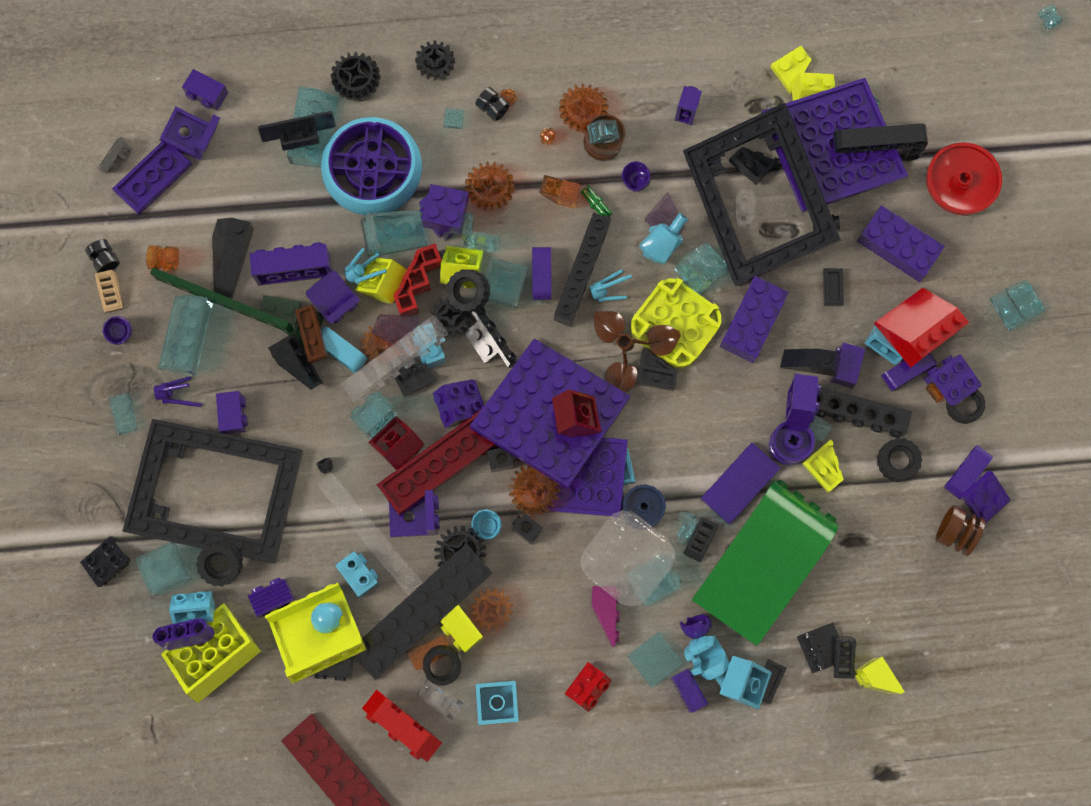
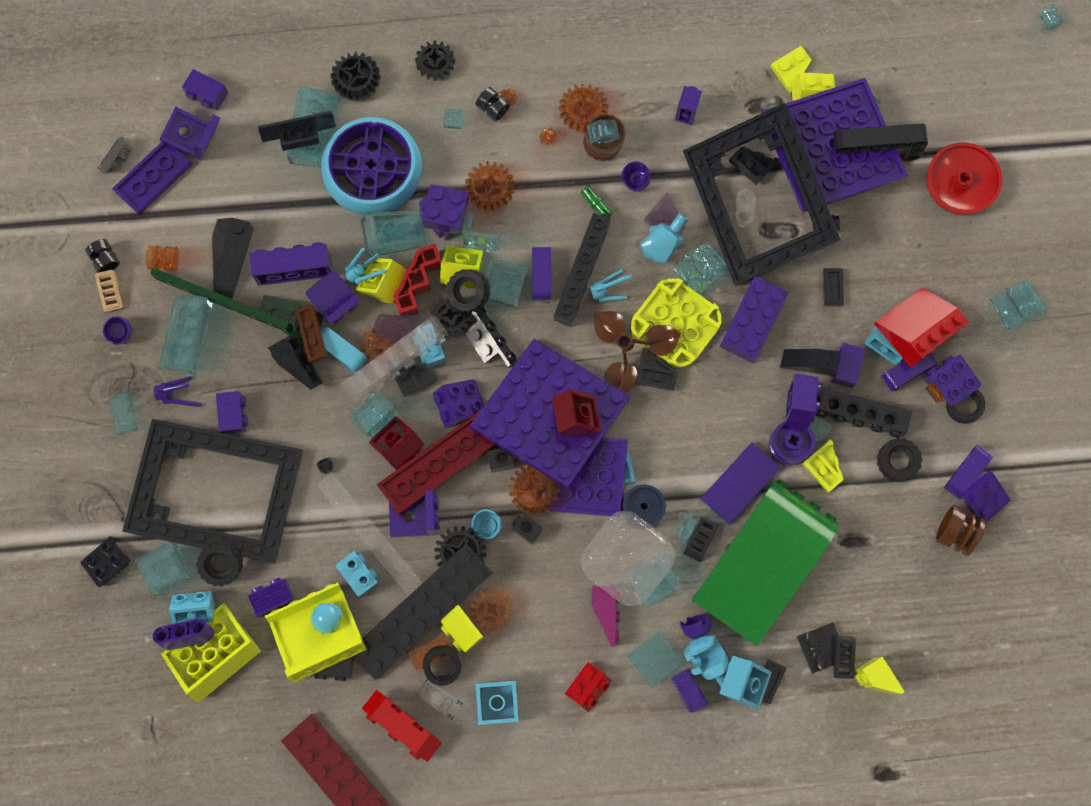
clear orange slope [539,175,580,209] -> none
dark purple brick [856,205,945,282] -> none

